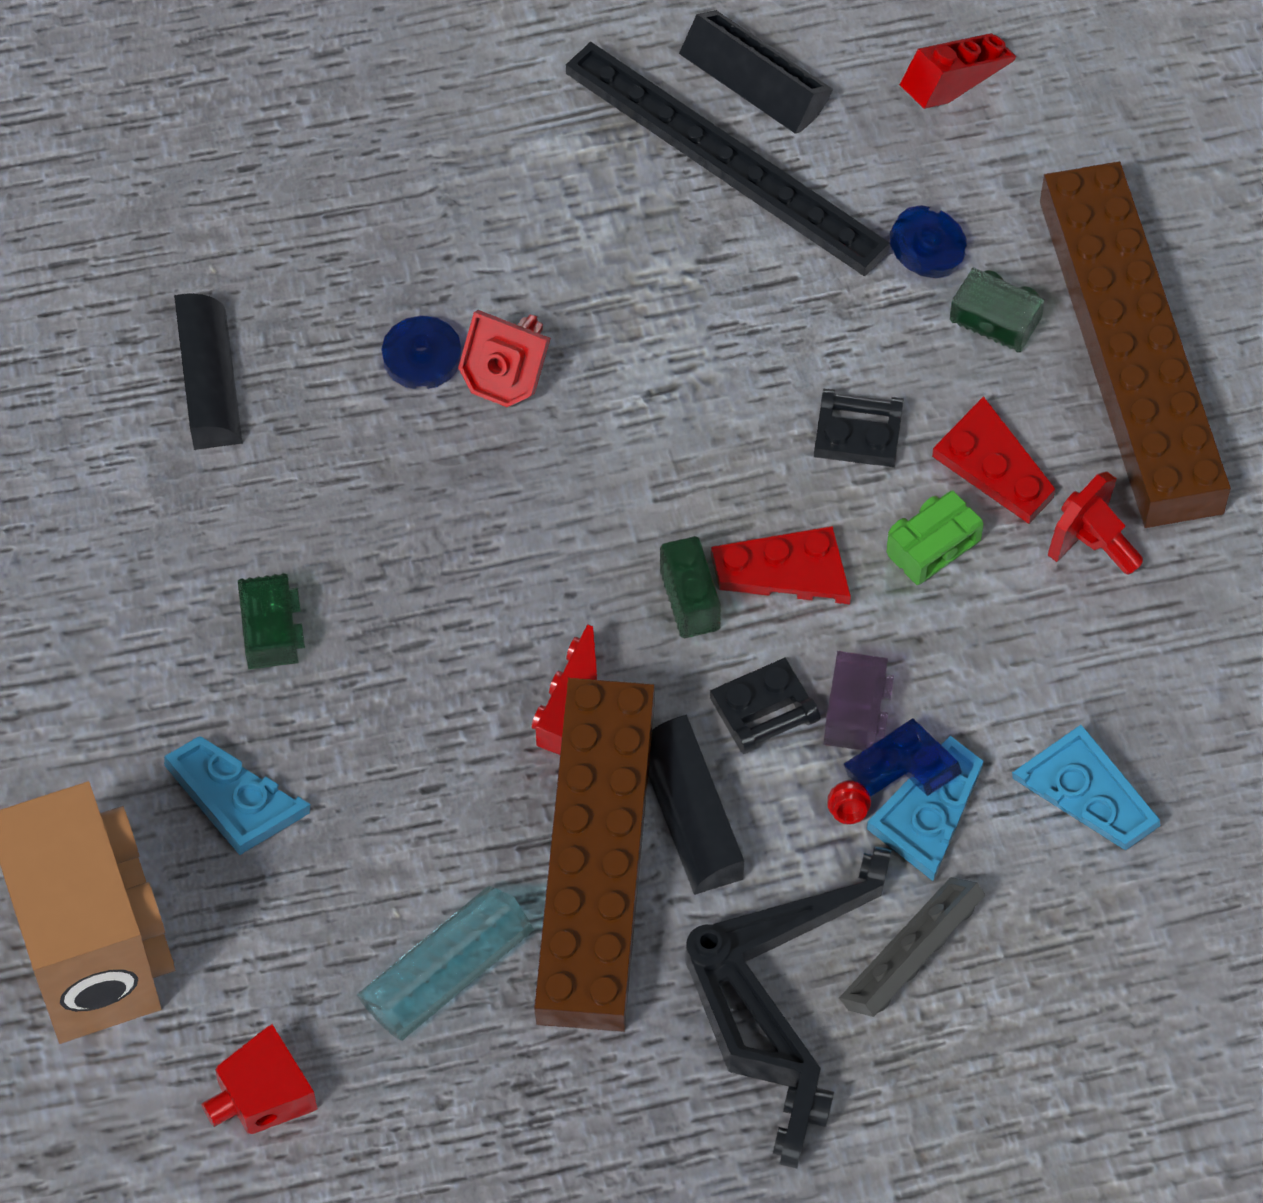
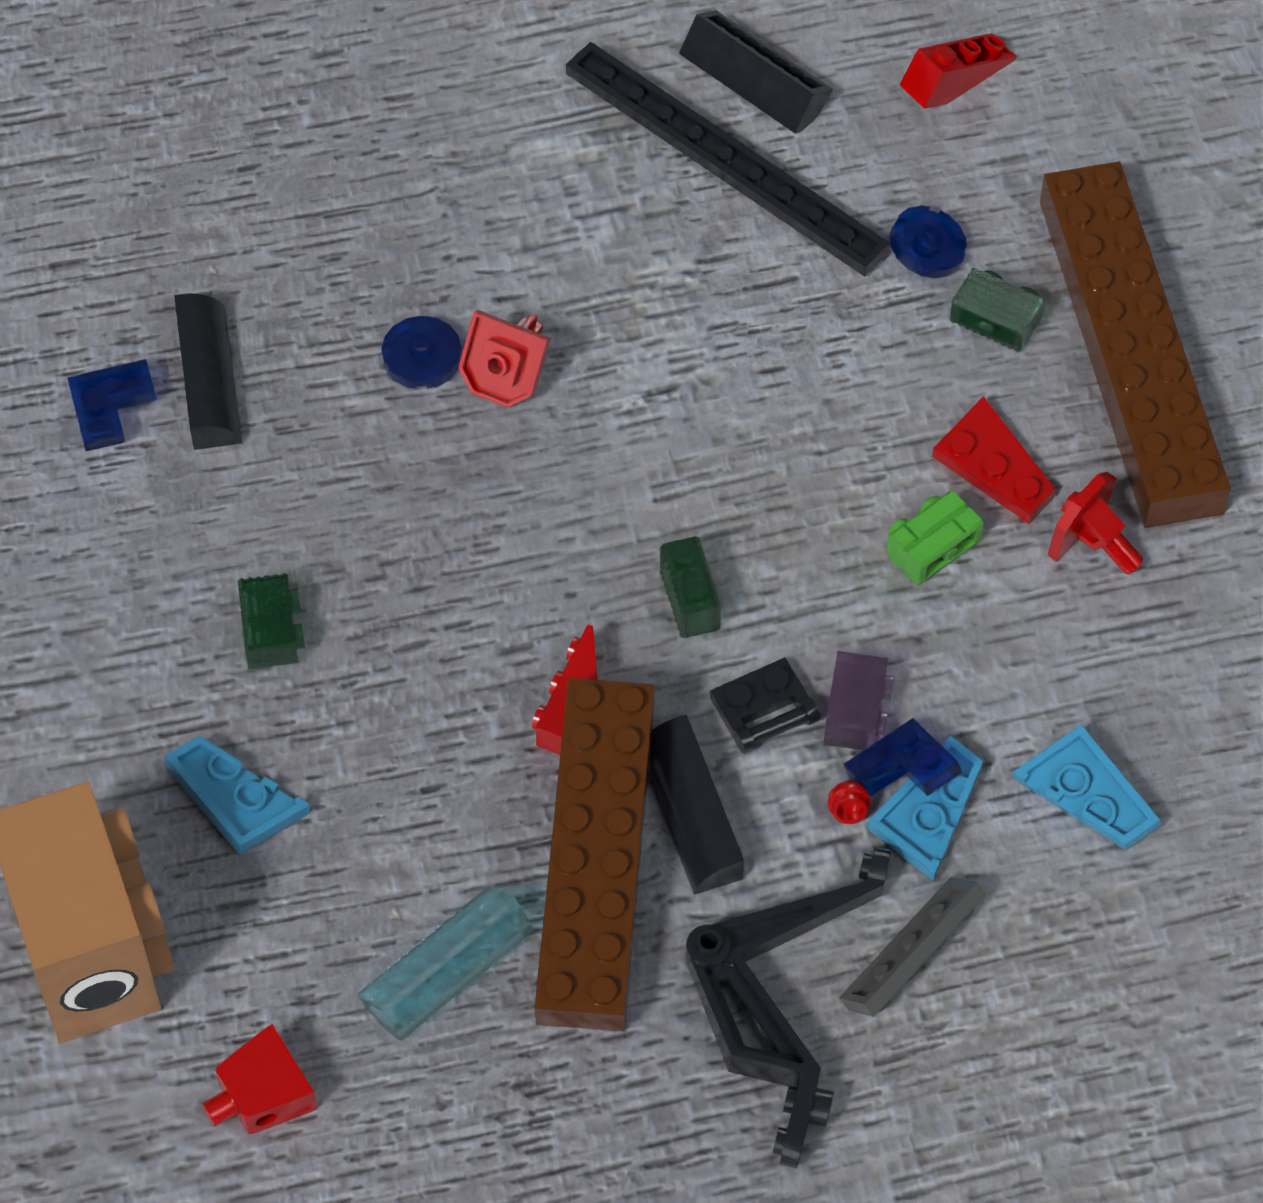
red wing [711,526,851,605] -> none
black plate [814,388,904,468] -> none
none -> clear blue plate [67,359,157,451]

